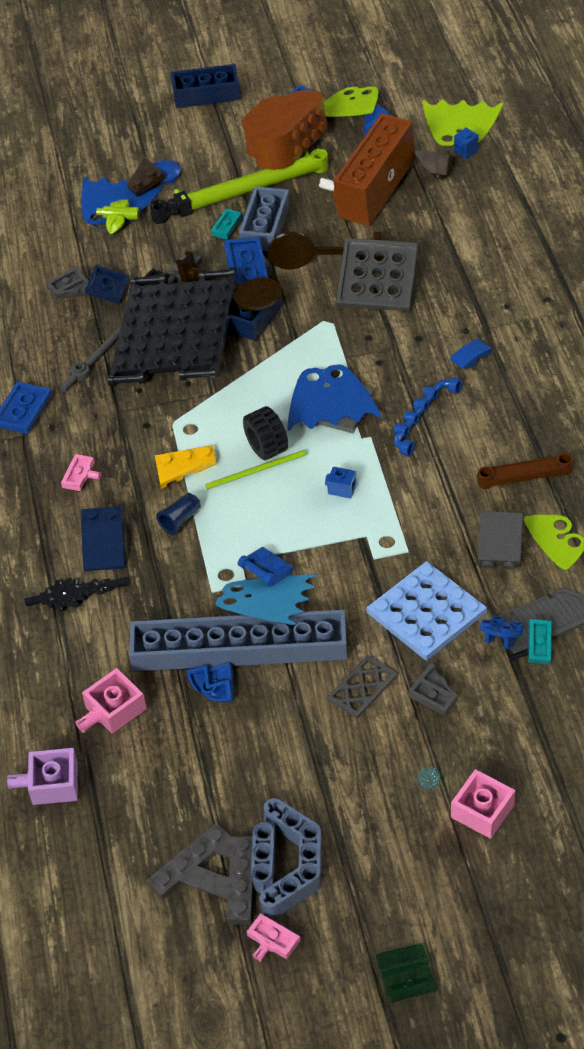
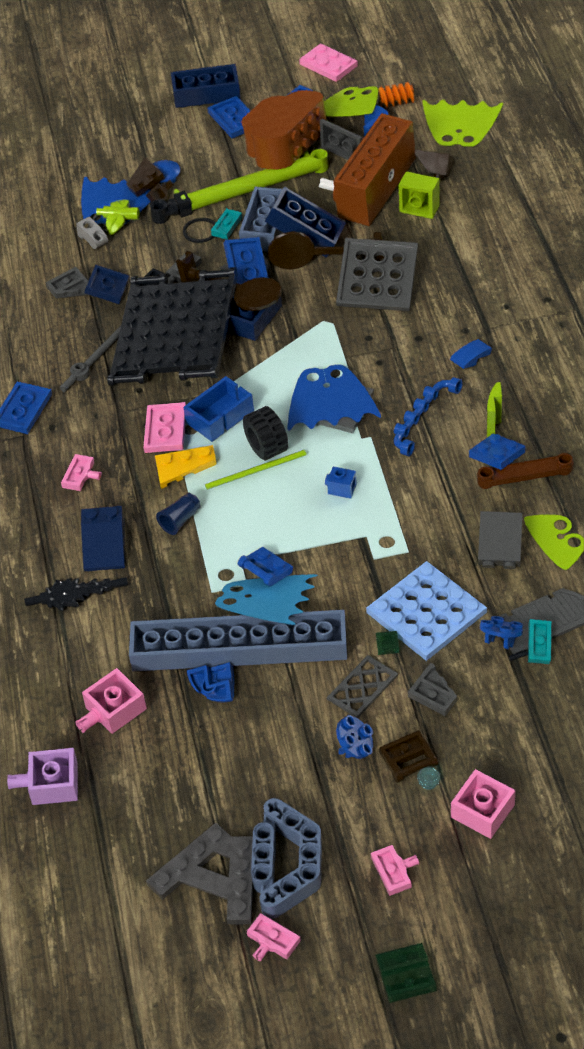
blue brick [454,127,478,159] -> none
none -> light grey leg [76,217,108,249]
none -> bright pink plate [143,402,186,453]
none -> dark brown plate [146,180,174,202]
none -> black piece [183,218,216,243]
none -> blue piece [183,376,254,442]
none -> blue plate [207,96,250,138]
none -> dark blue brick [265,186,346,258]
none -> bright pink plate [300,44,358,82]
none -> dark grey slope [320,119,363,160]
none -> blue plate [336,715,373,759]
none -> bright pink plate [371,845,419,896]
none -> clear green plate [376,631,400,655]
none -> orange piece [378,82,414,107]
none -> dark brown plate [379,730,438,783]
none -> lime brick [399,172,440,219]
none -> blue plate [469,433,525,470]
none -> lime slope [487,382,502,437]

